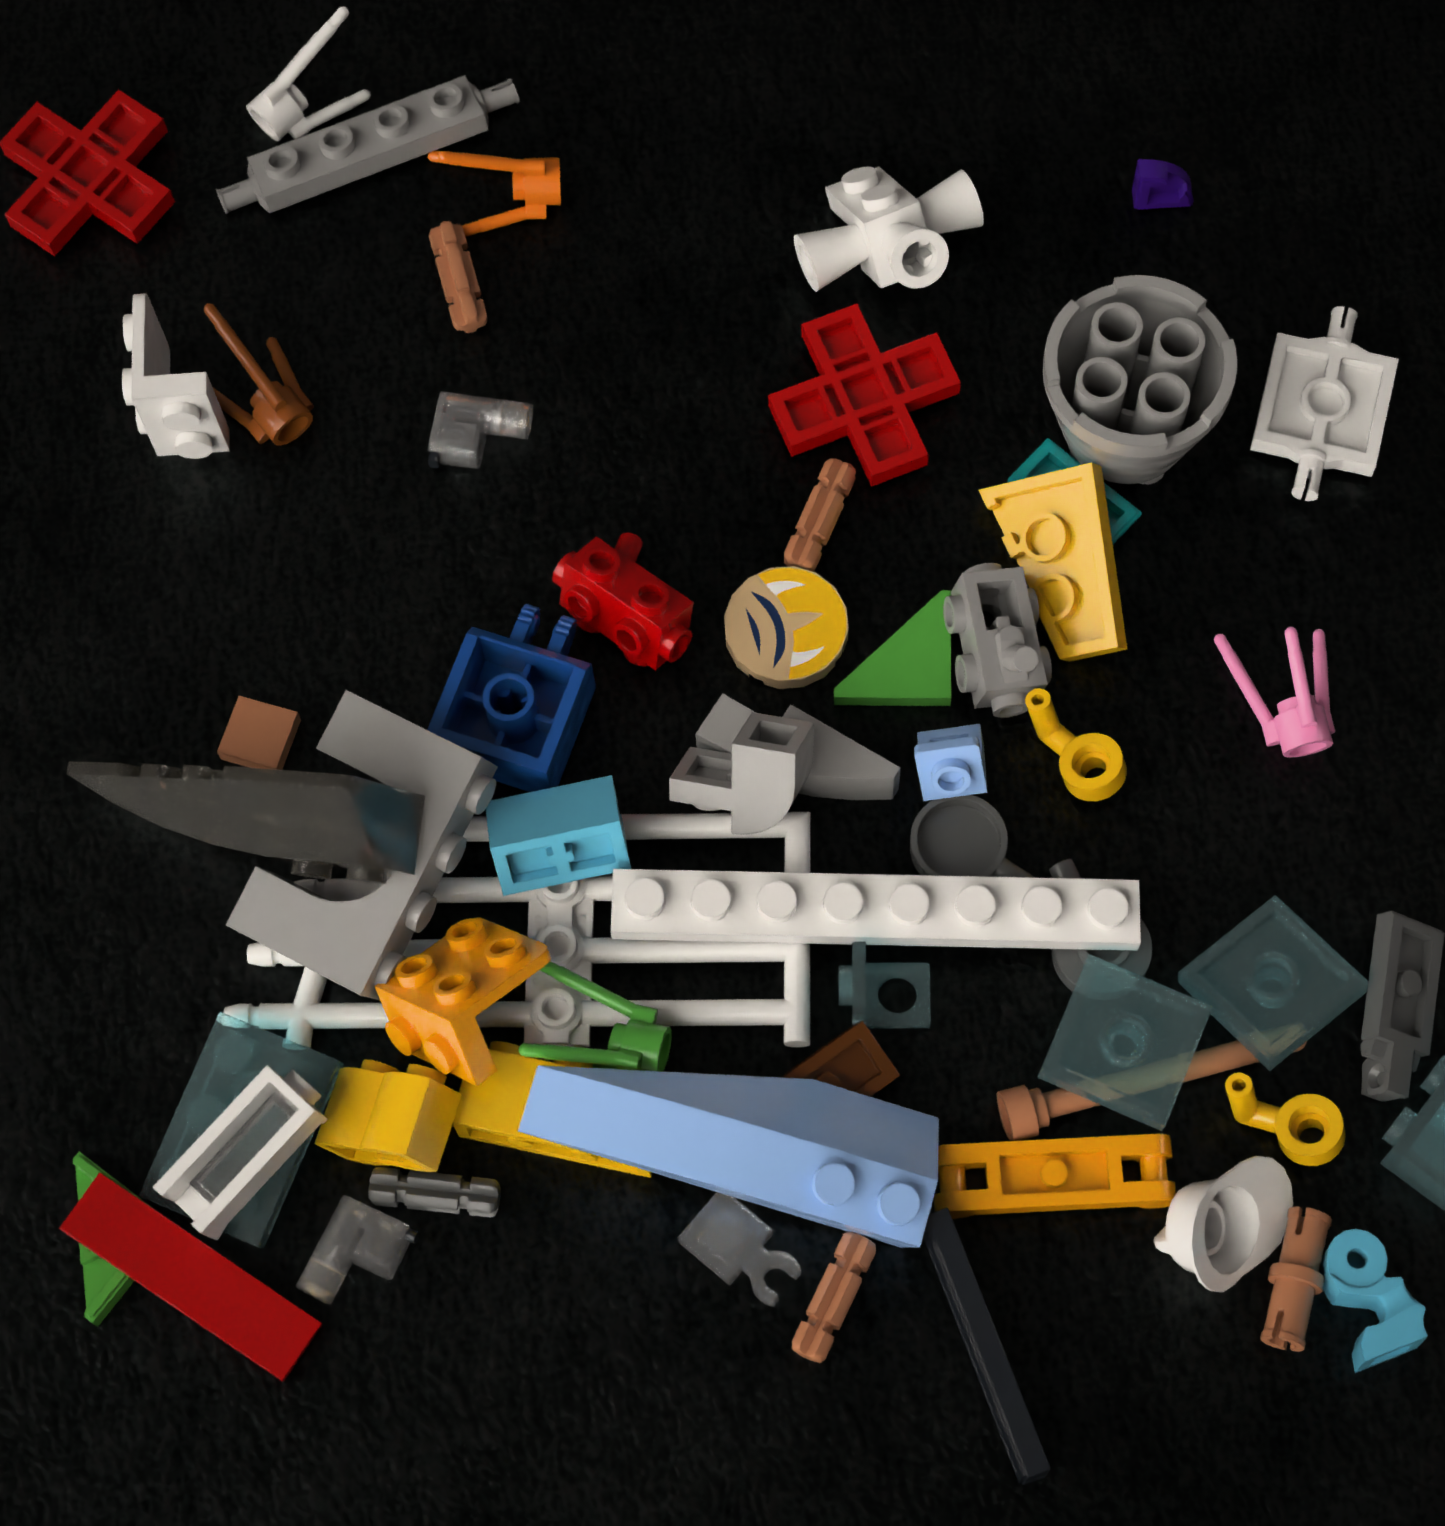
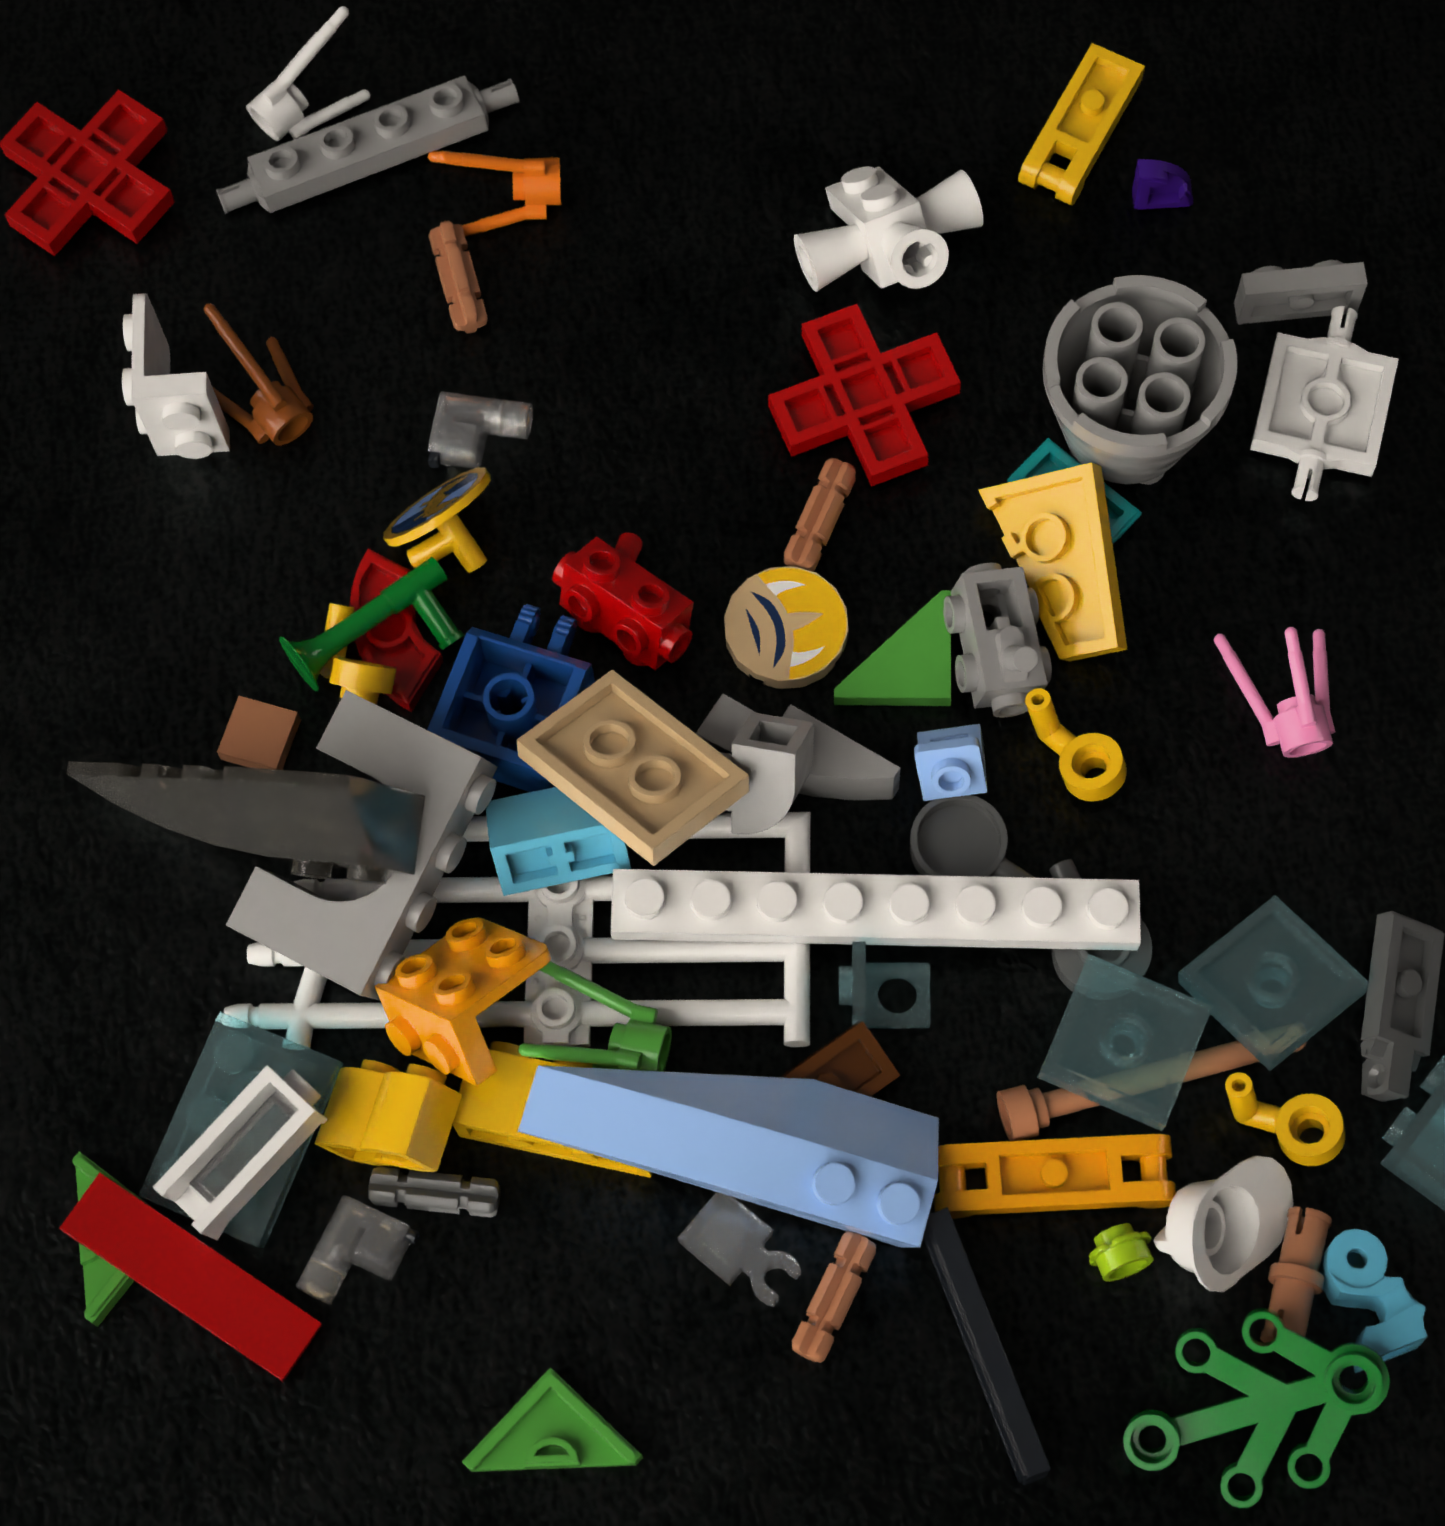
none -> green piece [279,557,464,692]
none -> yellow plate [320,603,396,704]
none -> red tile [350,549,444,712]
none -> shield [383,468,491,573]
none -> bright green tile [462,1368,643,1472]
none -> tan plate [516,670,749,866]
none -> yellow plate [1018,43,1145,205]
none -> lime plate [1089,1223,1154,1281]
none -> green plant [1123,1308,1390,1508]
none -> light grey plate [1234,260,1367,324]

